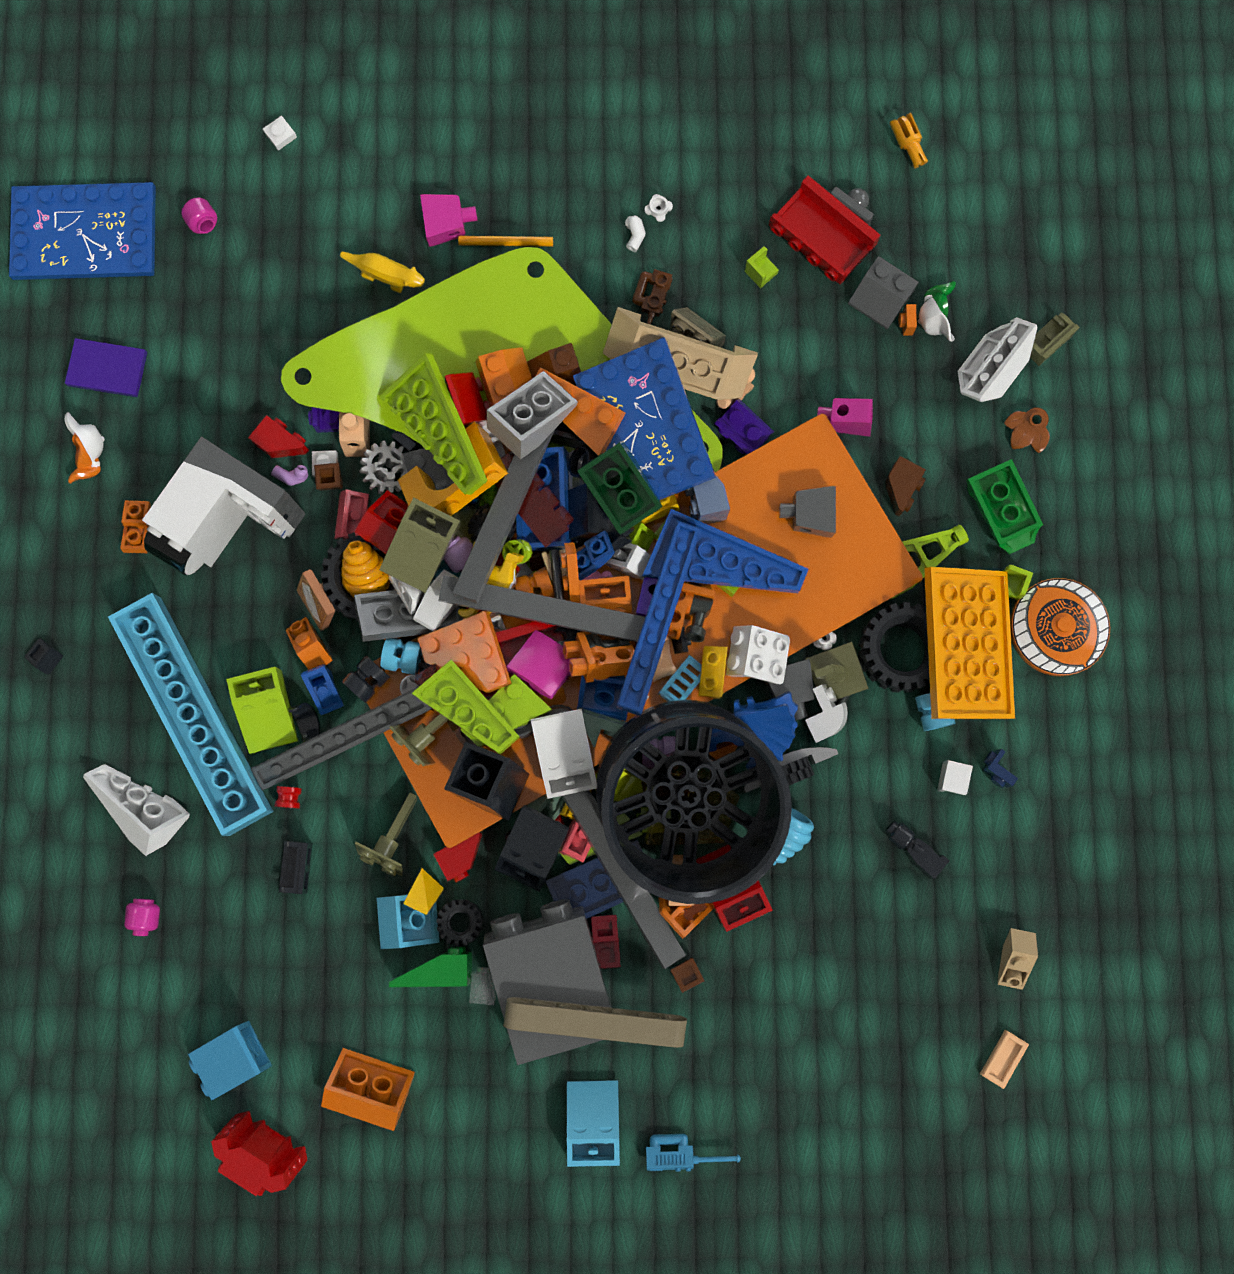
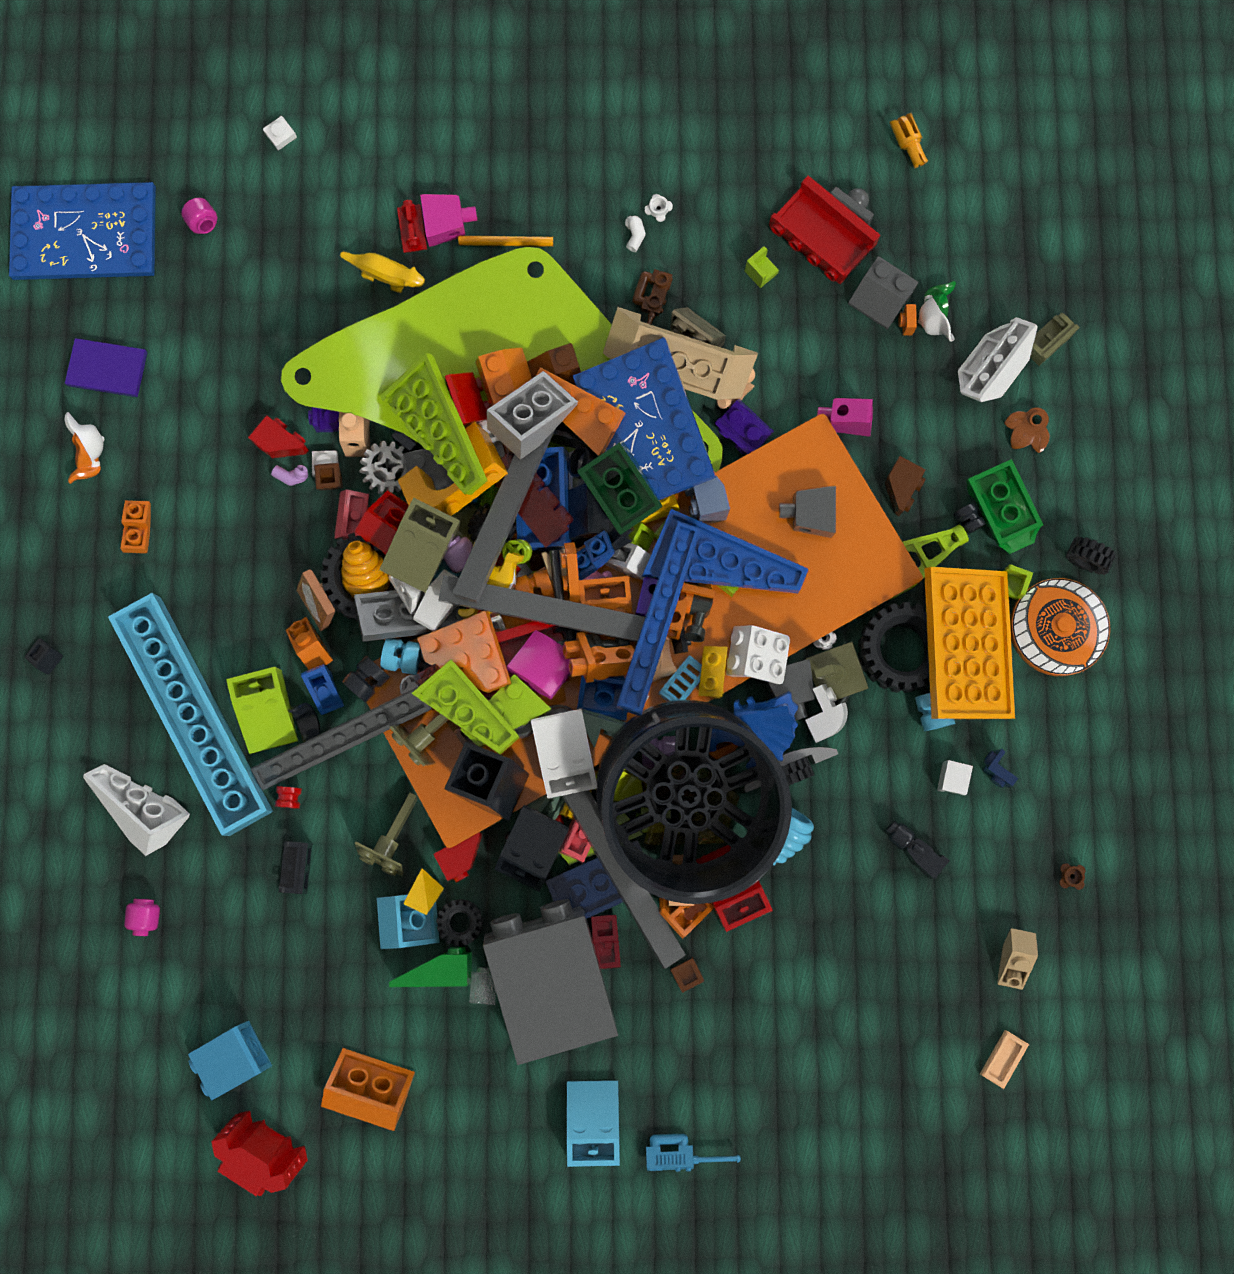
white piece [142,437,306,575] -> none
dark tan beam [503,997,687,1047] -> none
none -> red hinge [397,200,427,253]
none -> black wheel [953,502,987,535]
none -> reddish brown plate [1059,863,1086,890]
none -> black tyre [1066,537,1116,575]

